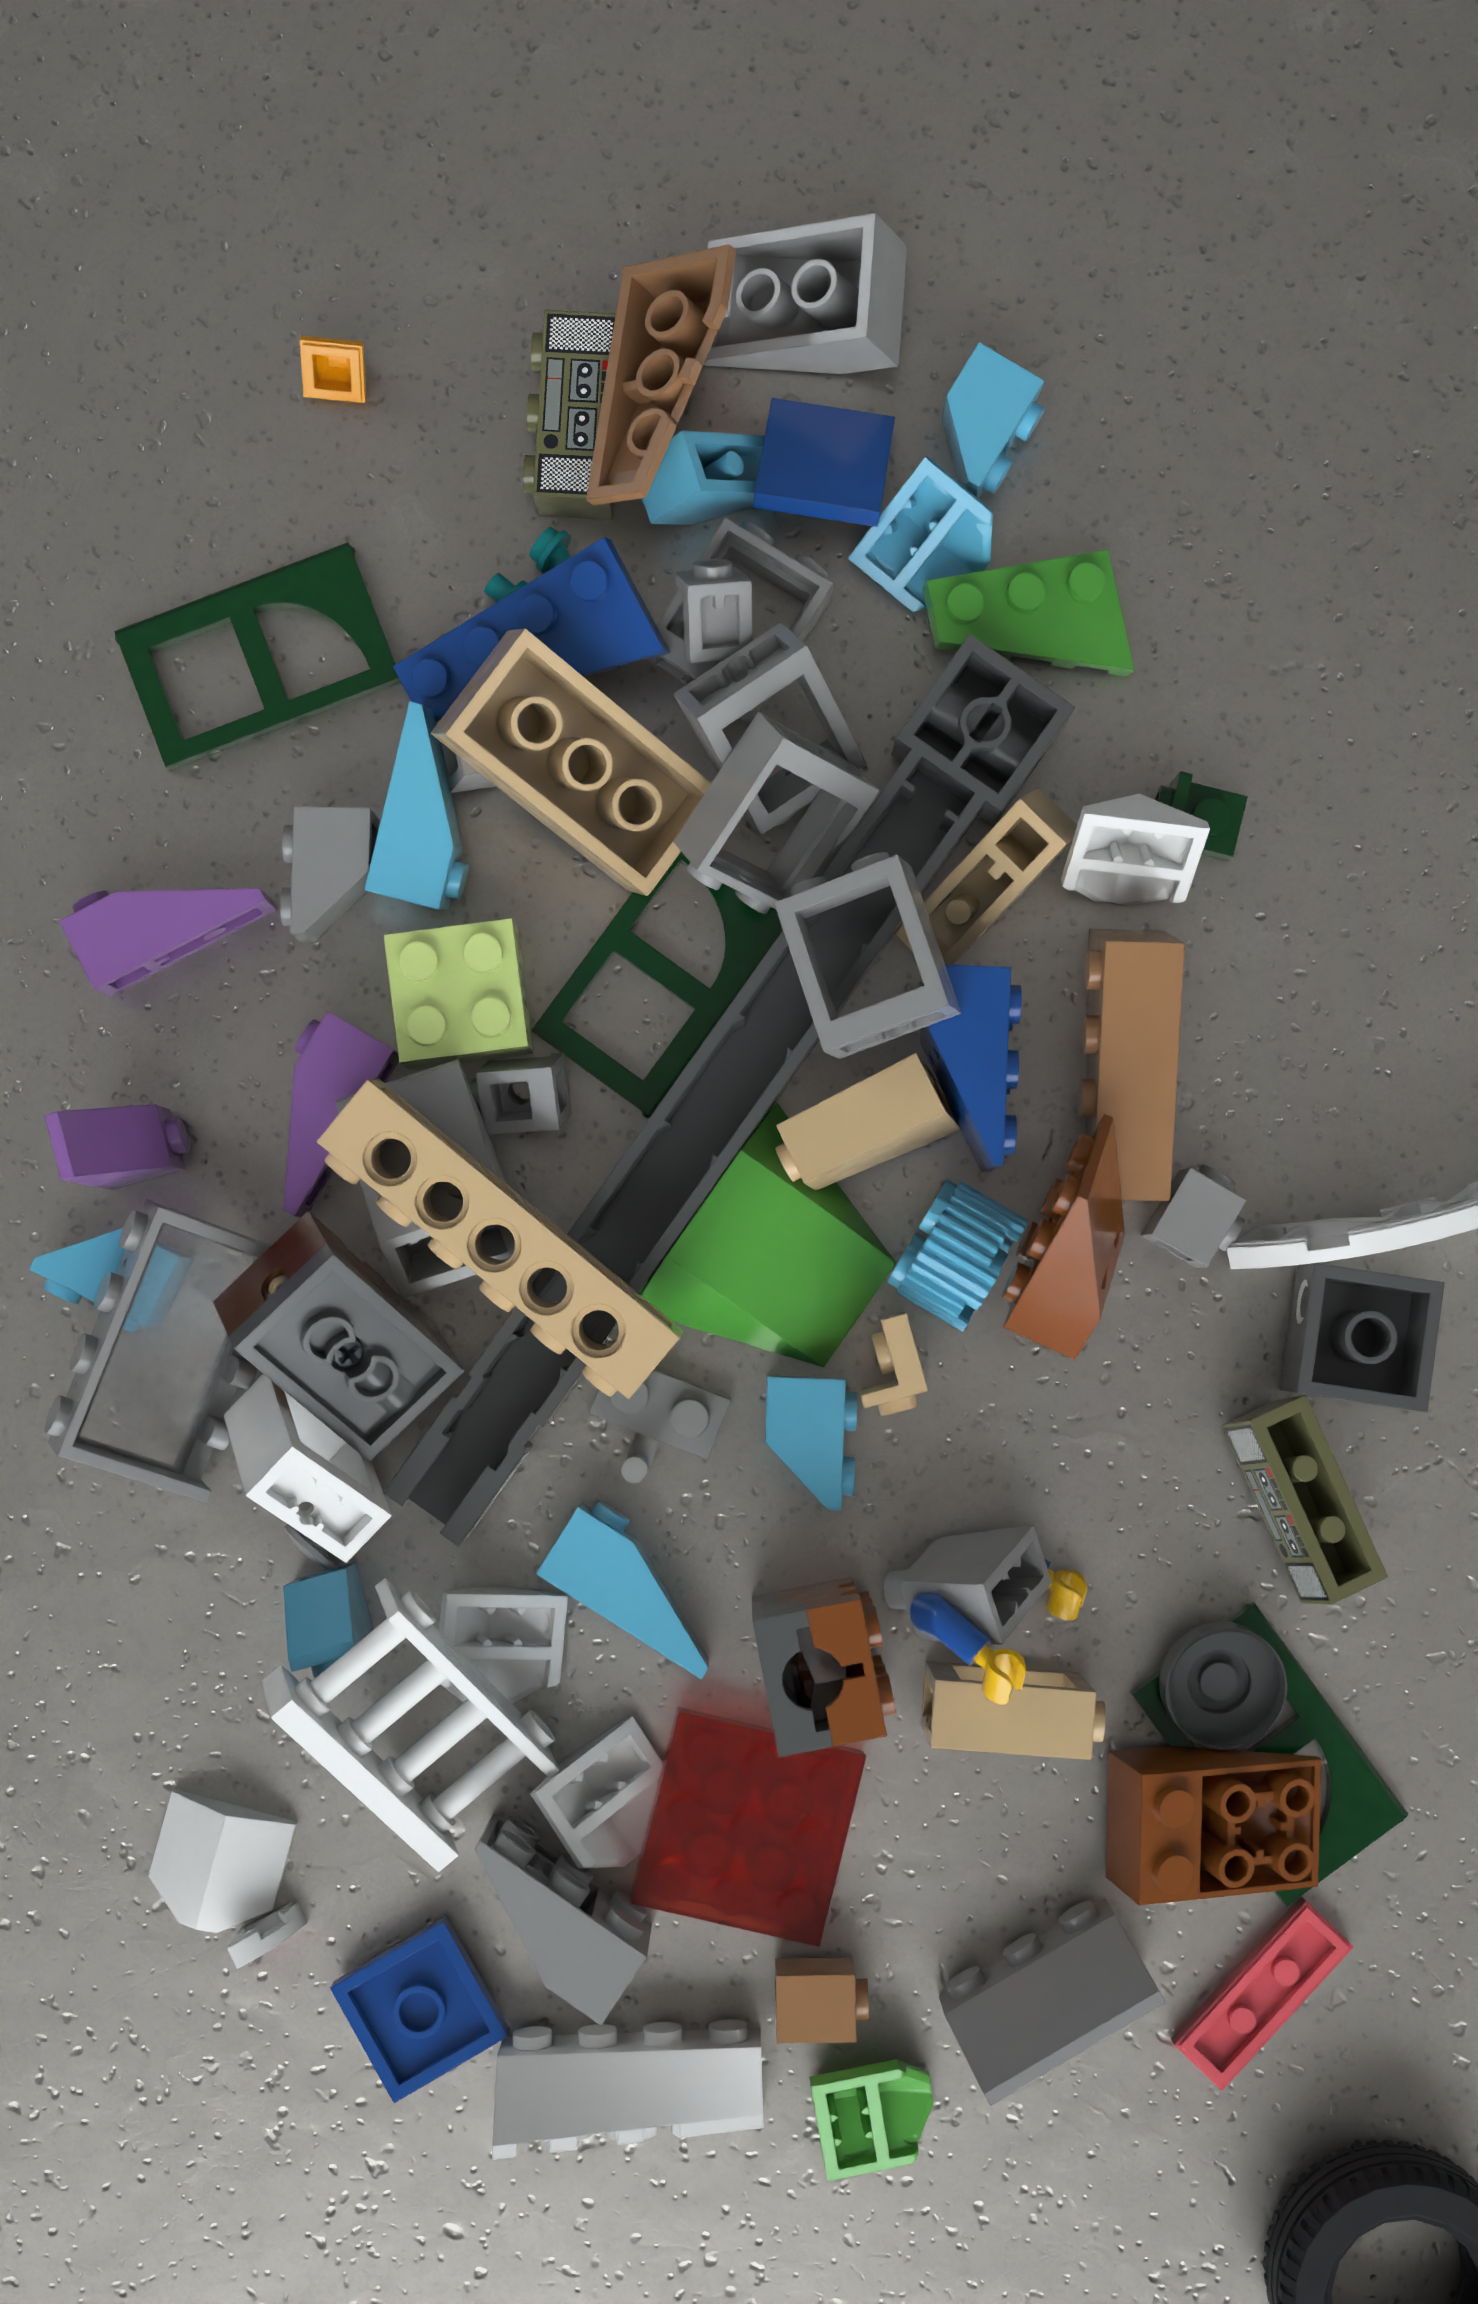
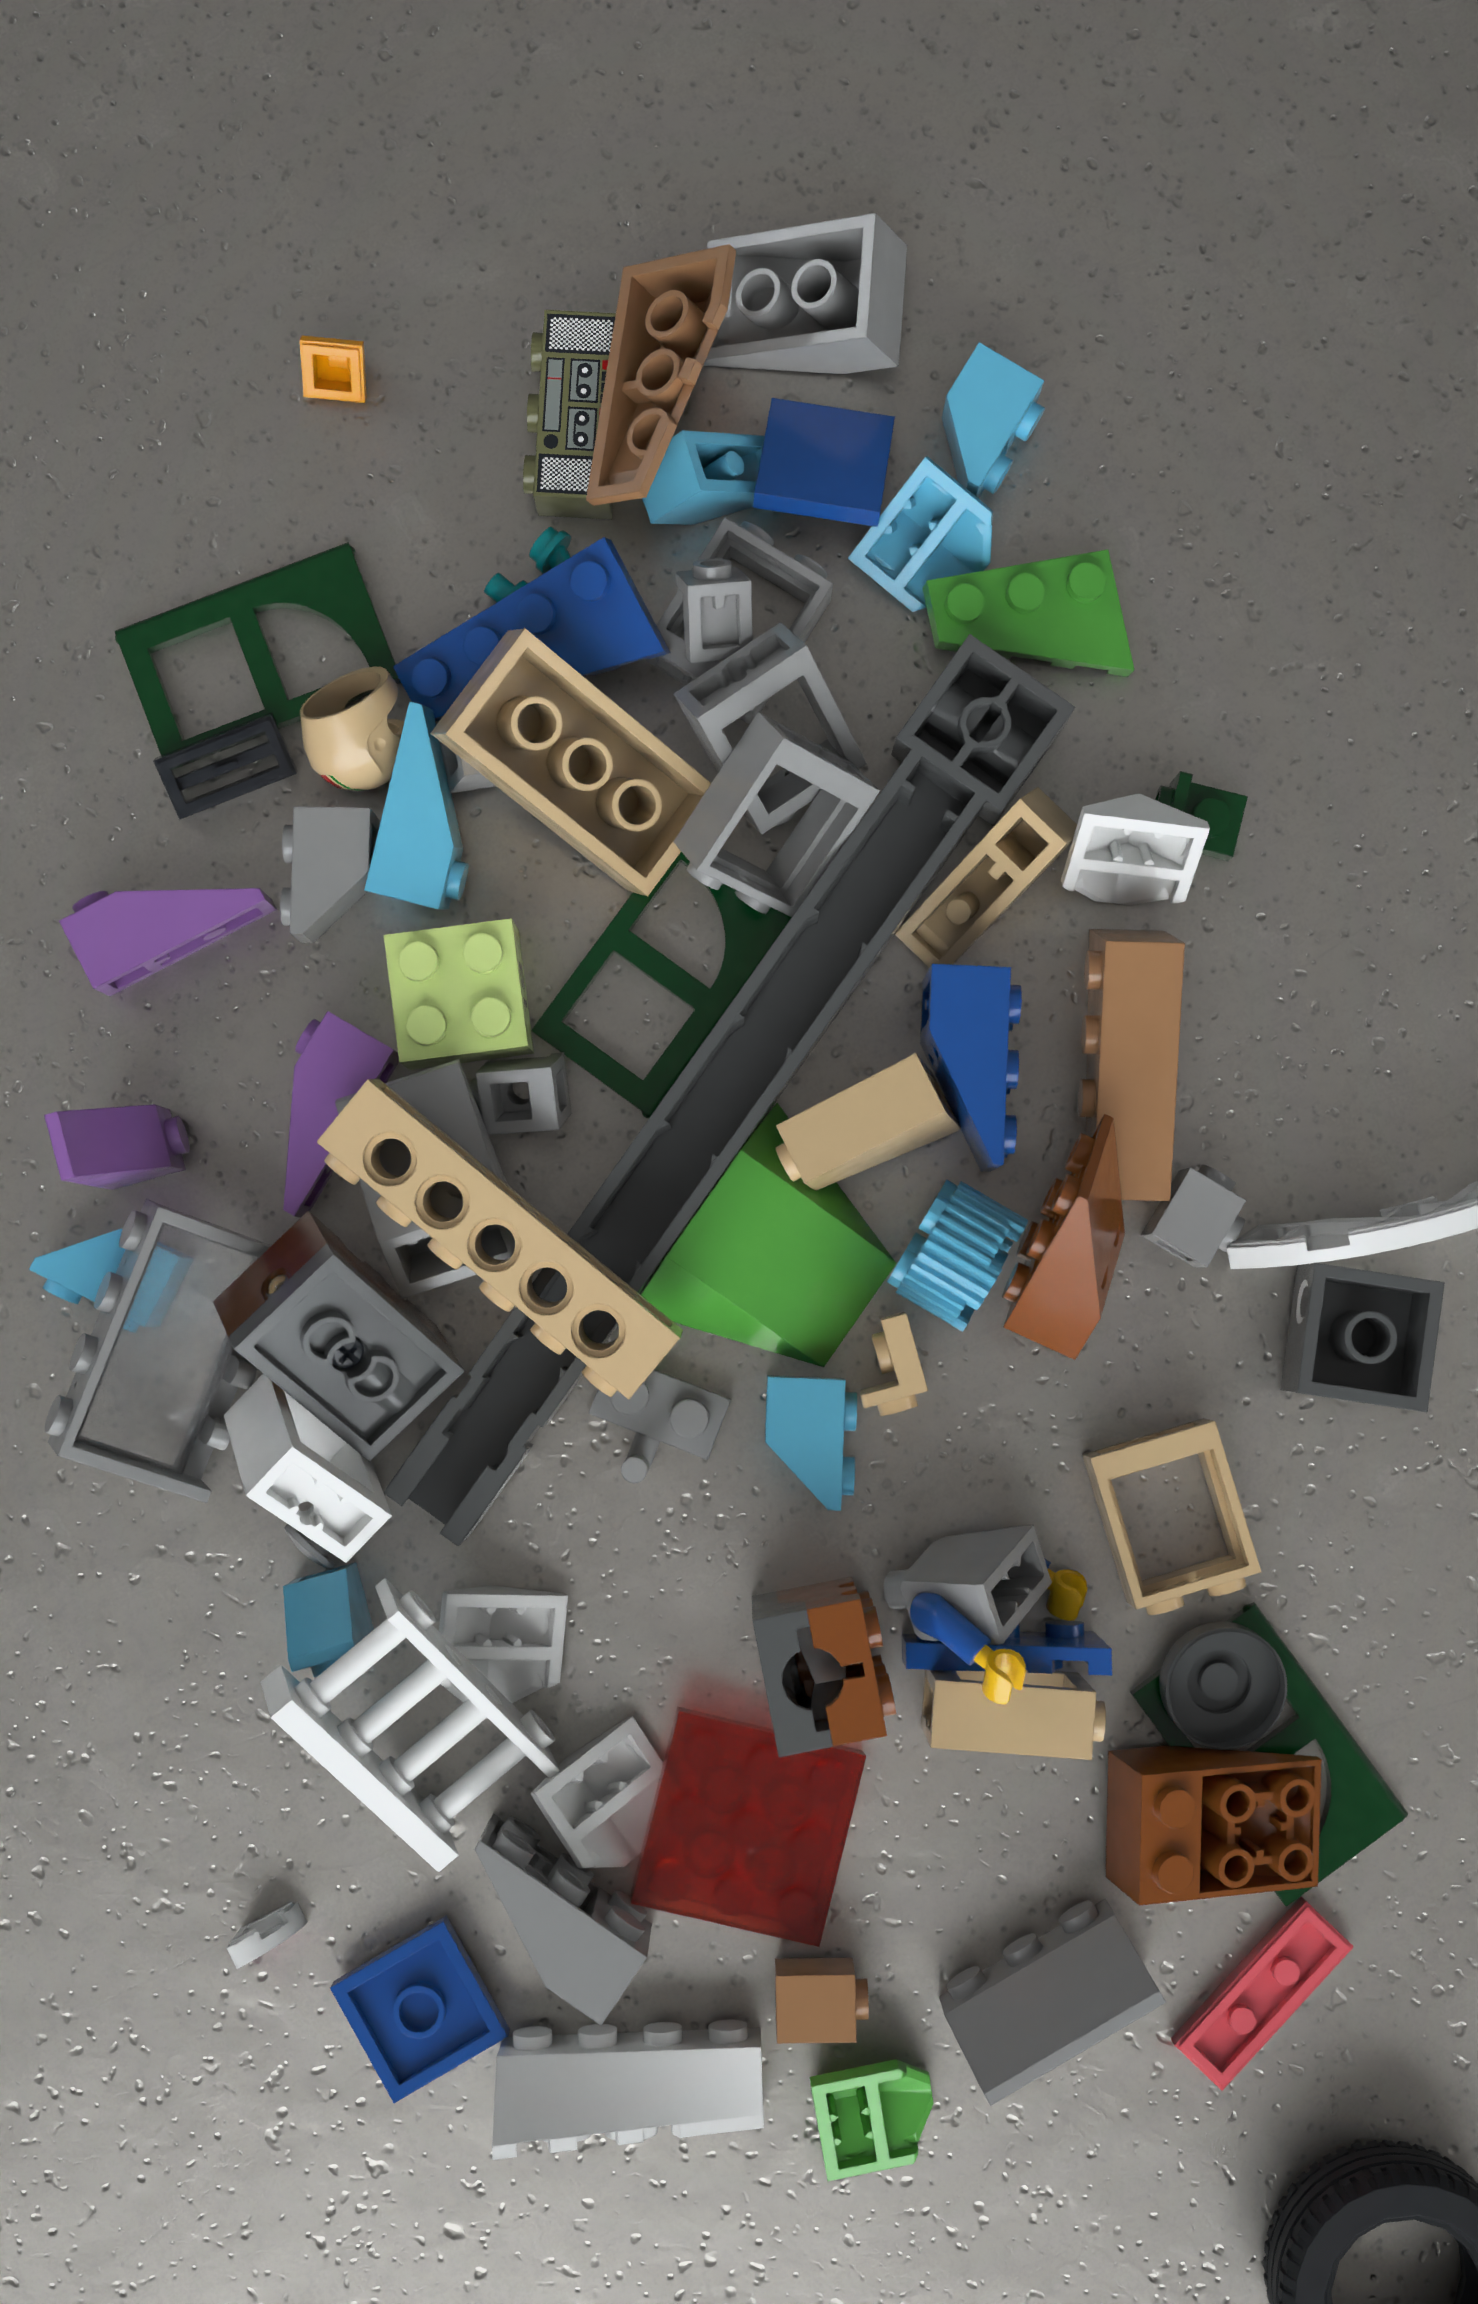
white slope [148,1789,298,1933] -> none
medium azure slope [536,1500,709,1680] -> none
light grey window [774,852,962,1059] -> none
olive brick [1222,1395,1388,1604] -> none
none -> black tile [153,712,298,820]
none -> tan helmet [300,666,404,792]
none -> blue wing [902,1620,1112,1676]
none -> tan window [1082,1418,1261,1615]

